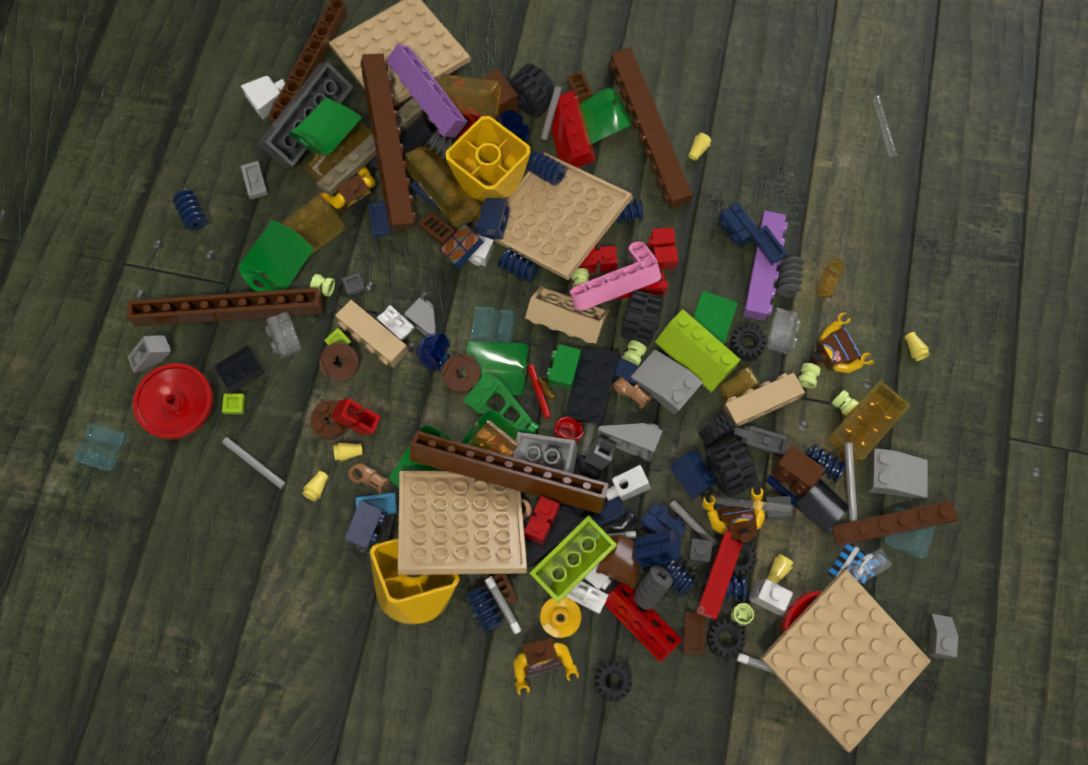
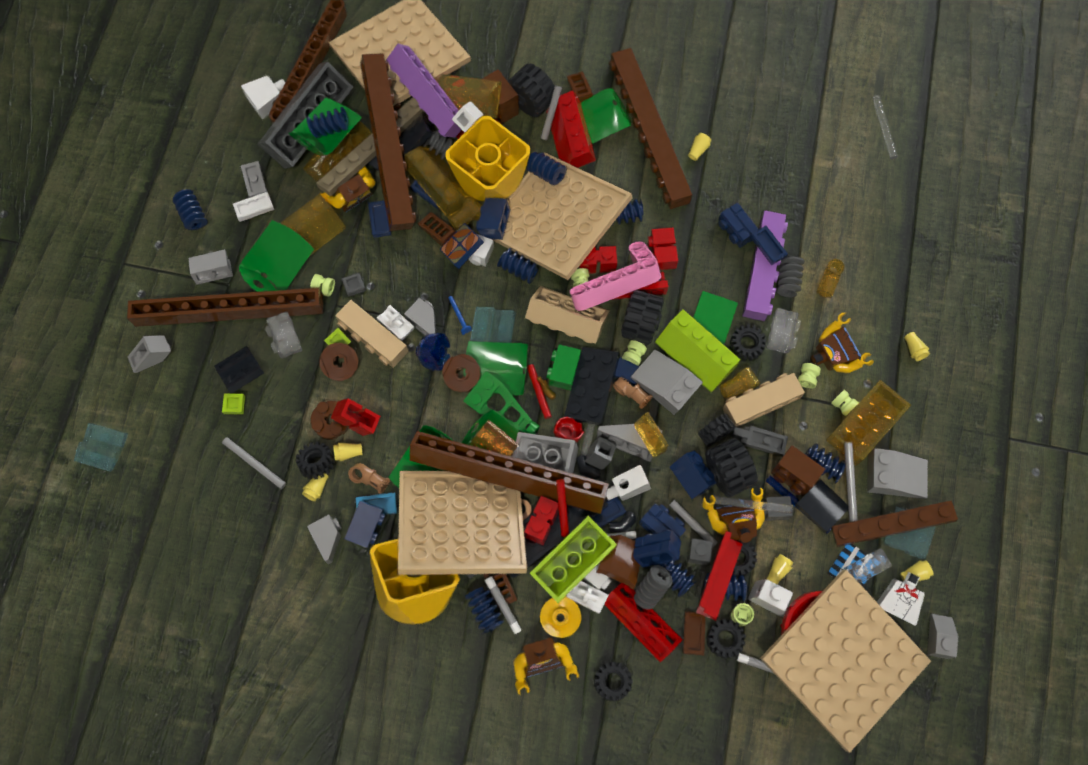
red dish [133,363,213,440] -> none
clear blue cylinder [496,110,529,141] -> none
none -> light grey hinge [188,250,233,285]
none -> white plate [233,192,274,222]
none -> black tyre [296,442,335,480]
none -> dark blue piece [307,107,349,138]
none -> light grey slope [307,515,341,565]
none -> blue piece [448,296,472,335]
none -> white brick [452,101,484,132]
none -> red bar [556,479,569,537]
none -> clear yellow slope [634,412,668,458]
none -> white torso [877,572,924,626]
none -> light yellow cone [900,560,934,582]

